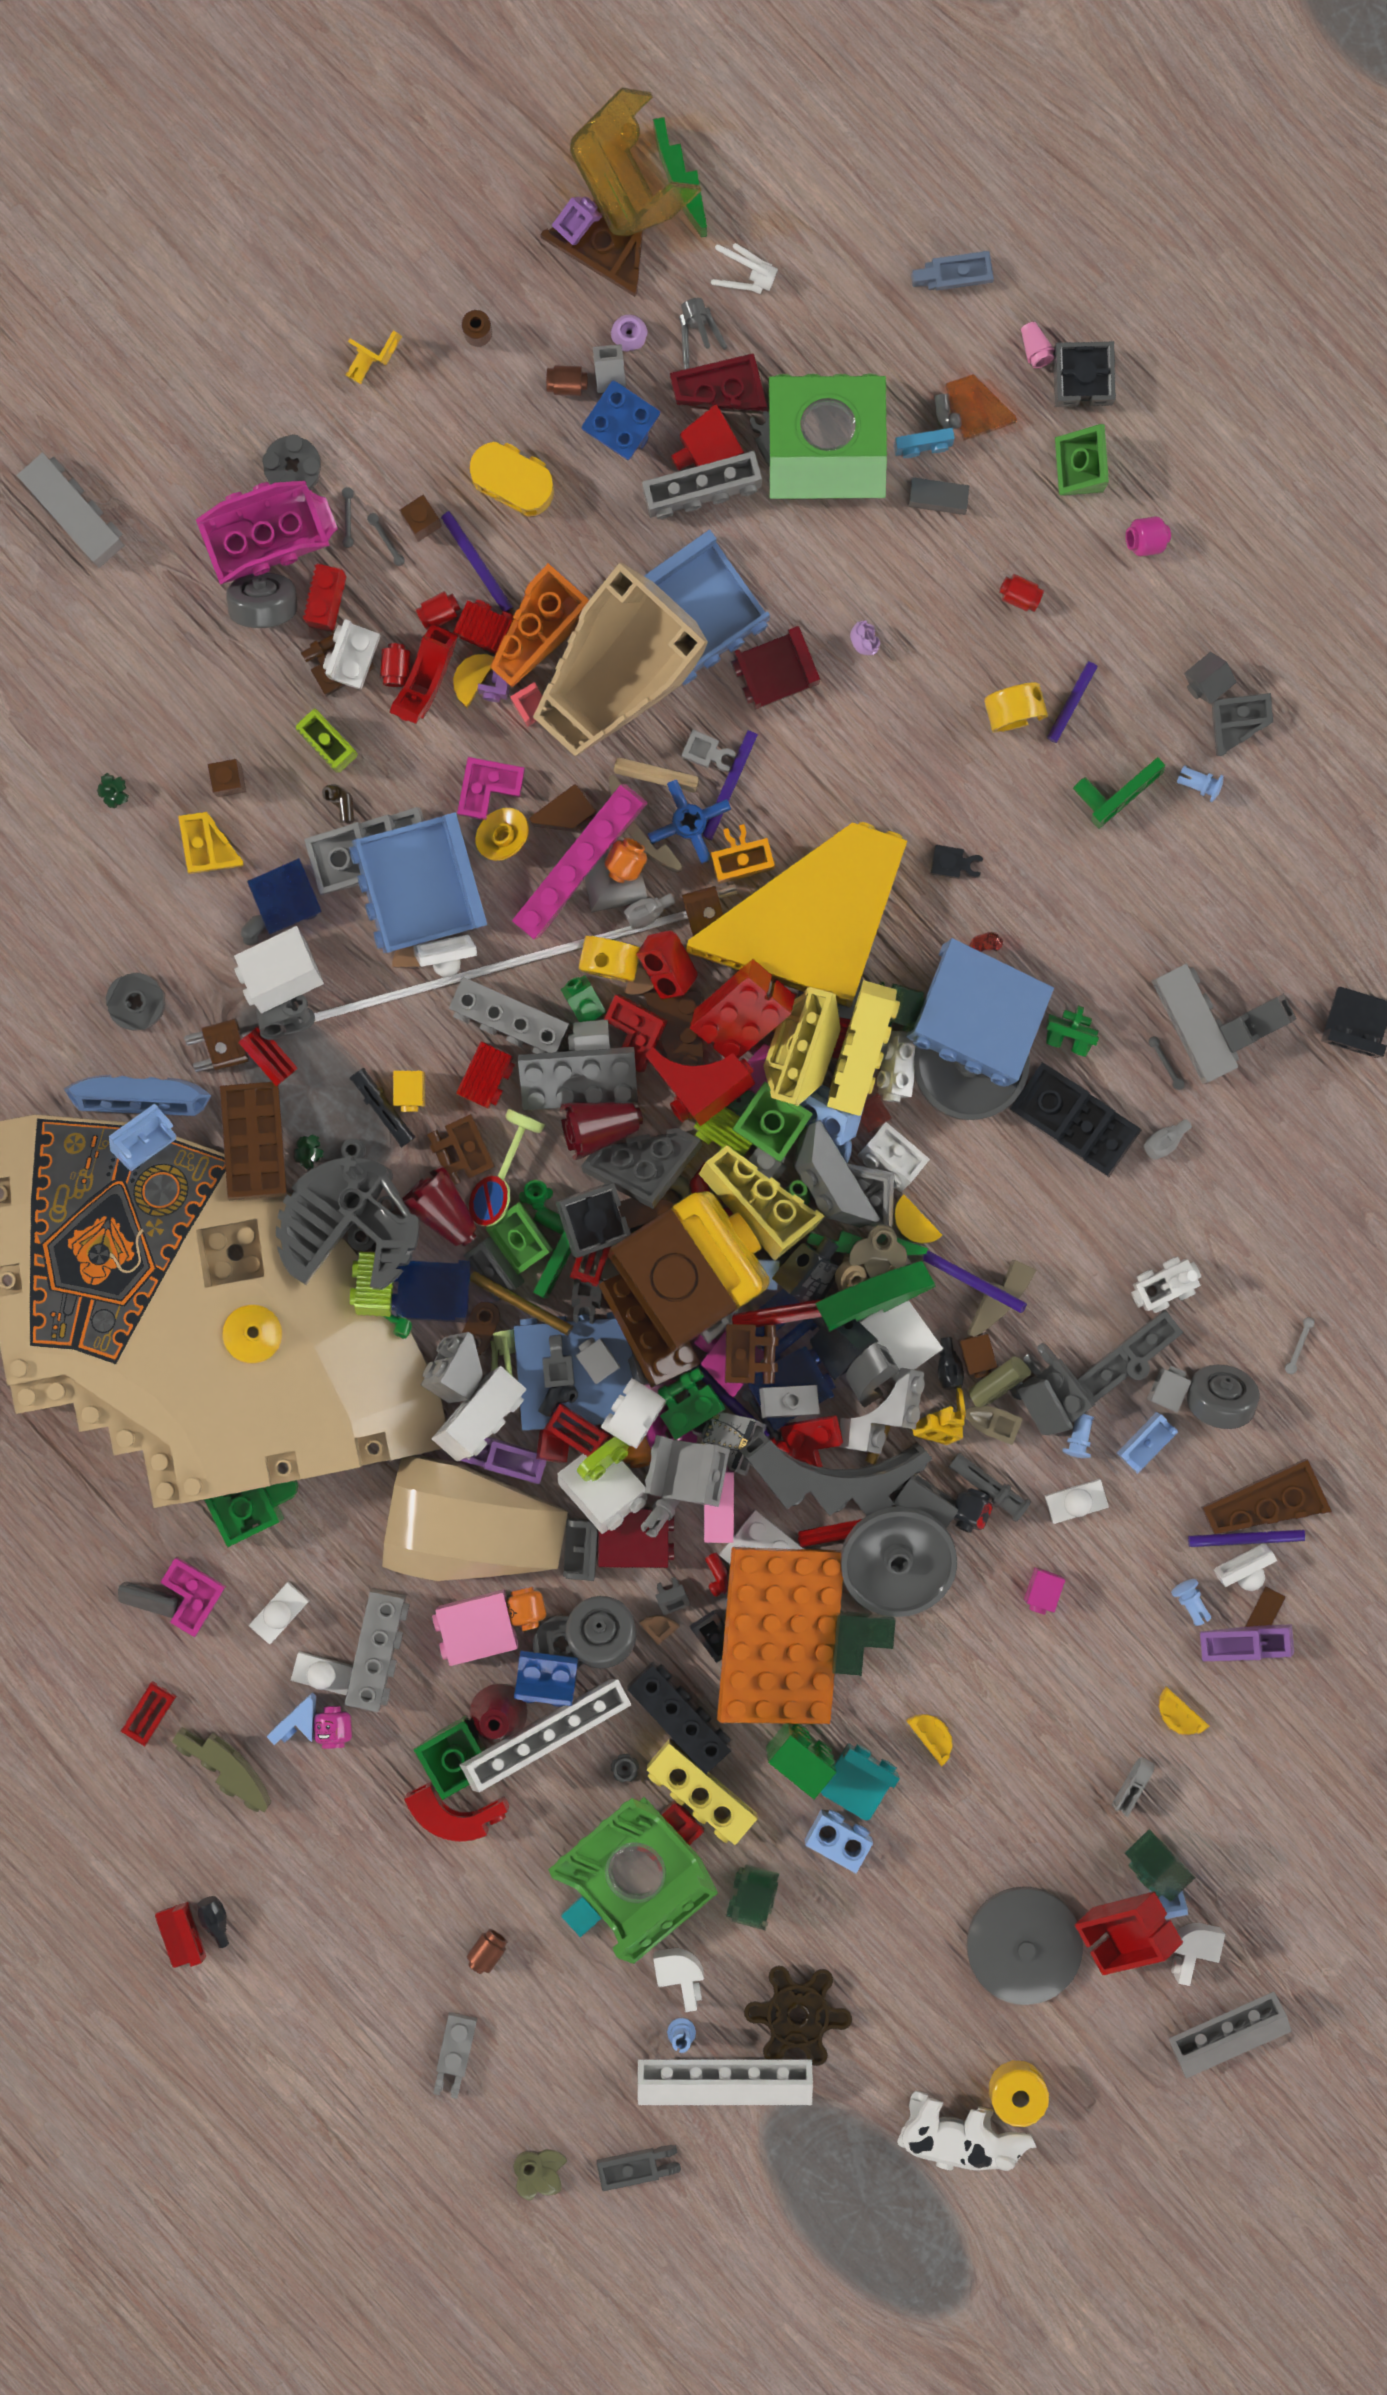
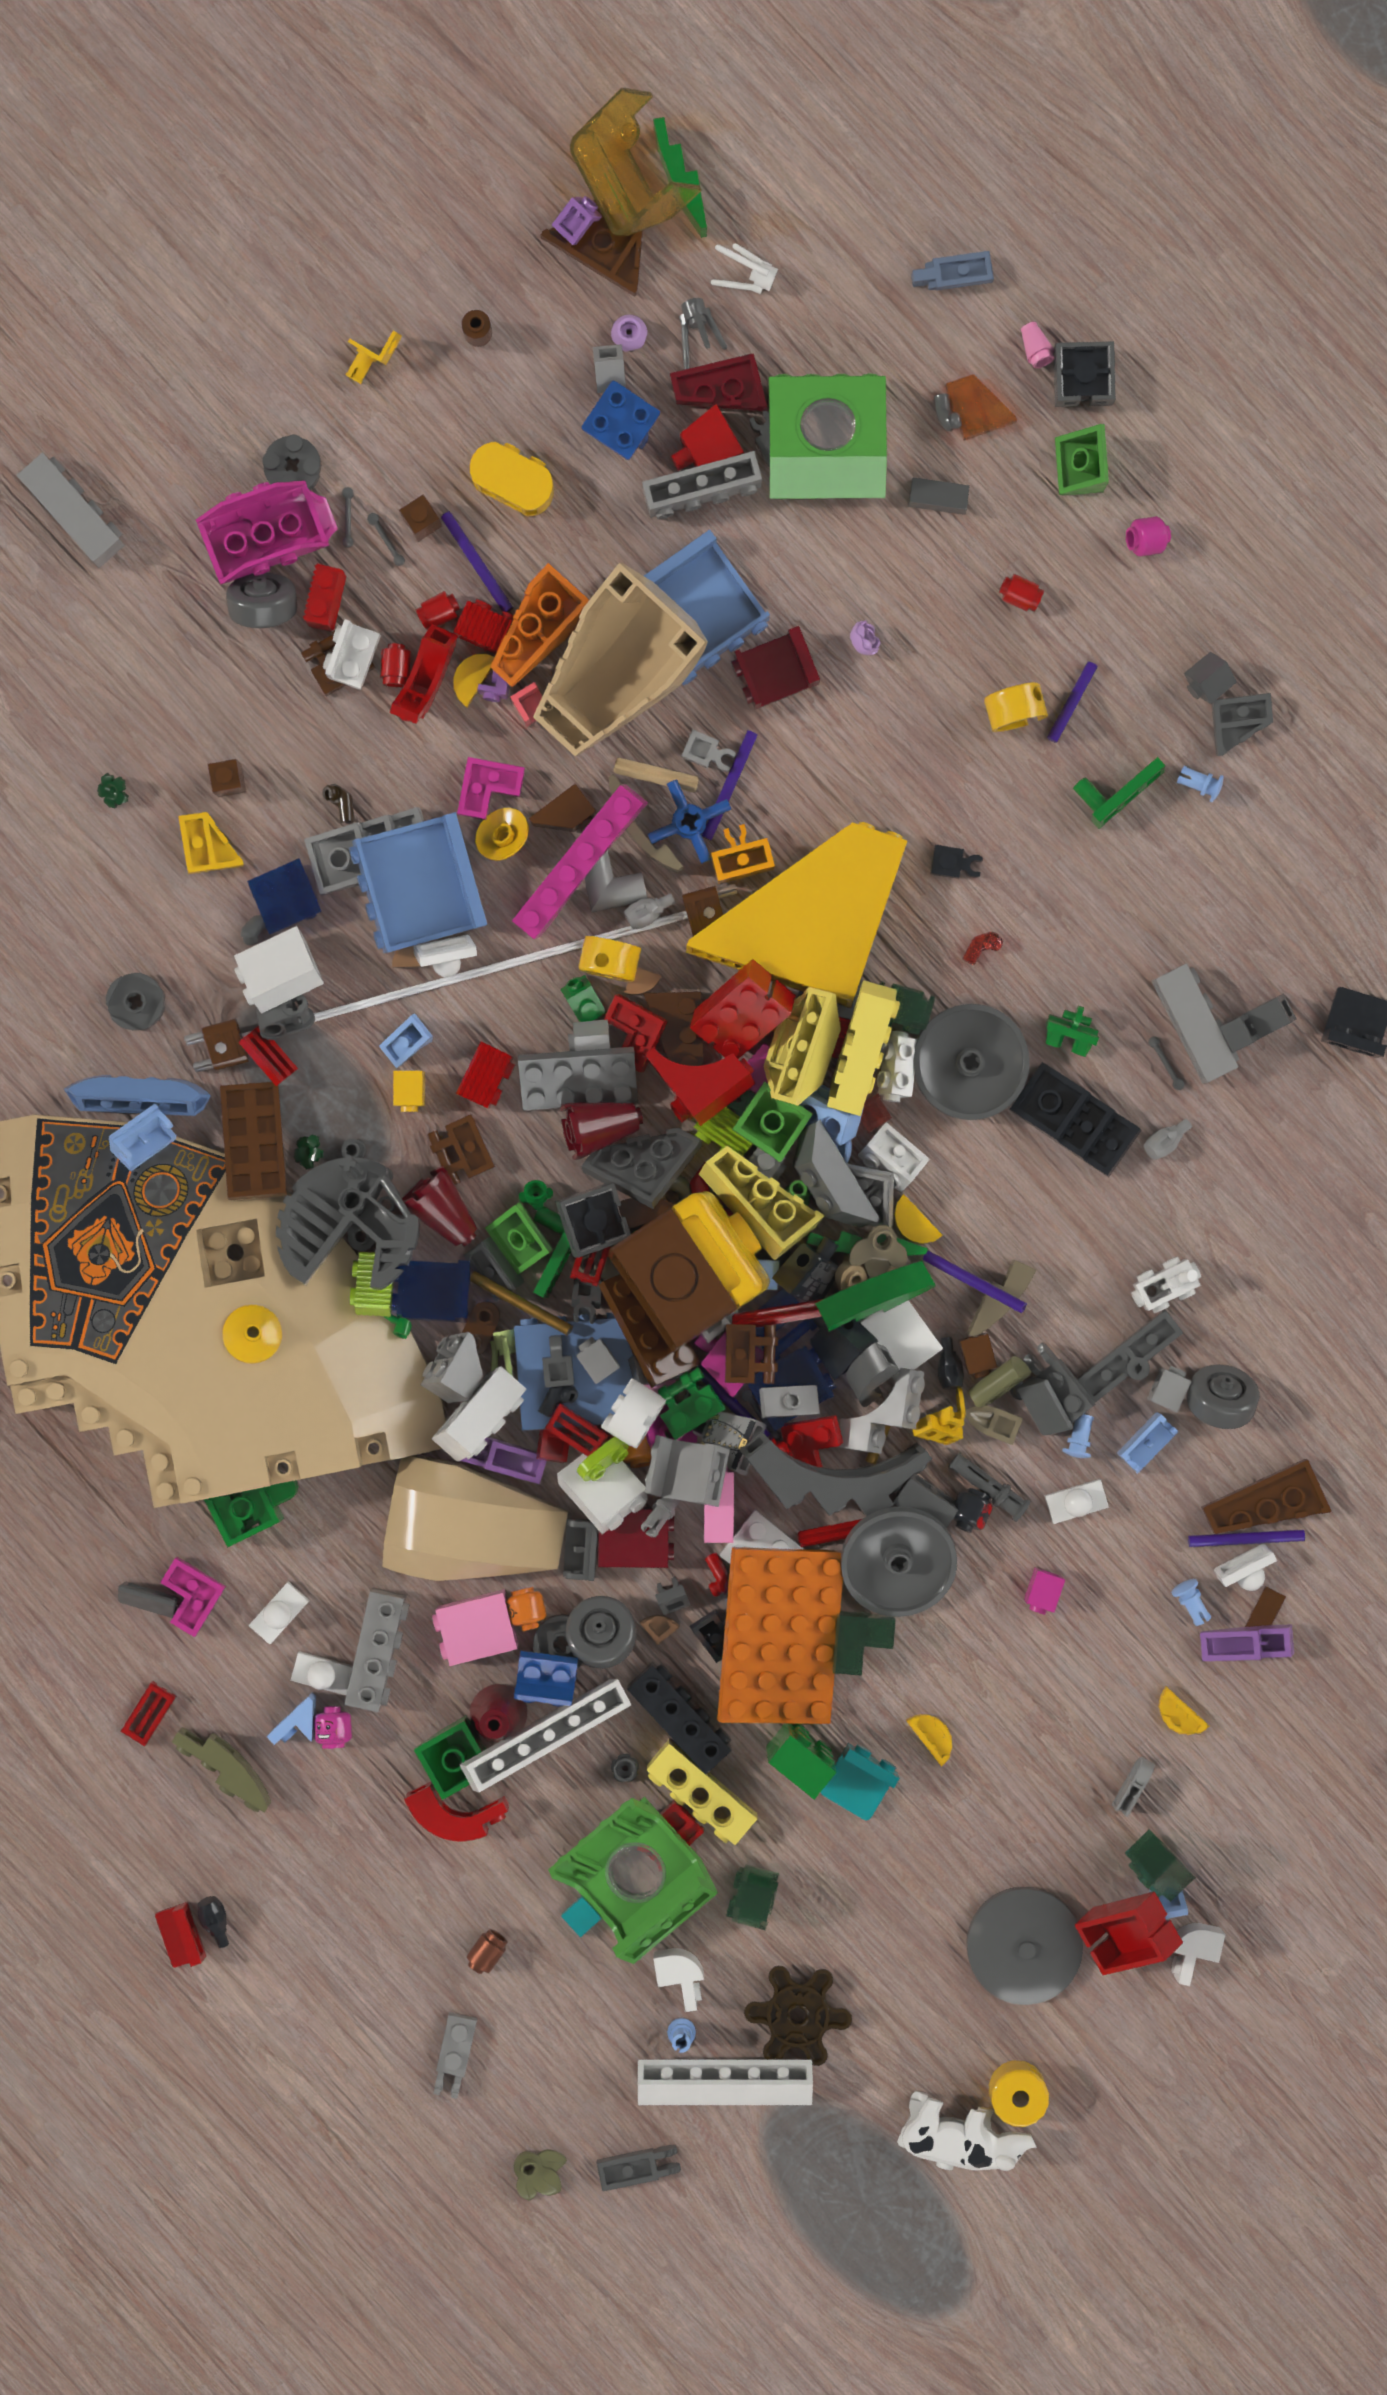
lime brick [296,708,358,773] -> none
black pin [349,1068,416,1148] -> none
light grey brick [449,977,570,1054] -> none
piece [469,1108,546,1227] -> none
copper brick [546,365,588,396] -> none
orange head [604,838,647,883] -> none
red piece [637,931,698,999] -> none
light blue brick [804,1809,873,1874] -> none
dark azure plate [894,427,955,458] -> none
medium blue panel [906,938,1054,1086] -> none
light grey brick [1169,1992,1292,2079] -> none
light grey hinge [1285,1317,1315,1374] -> none
none -> light blue slope [379,1013,433,1069]

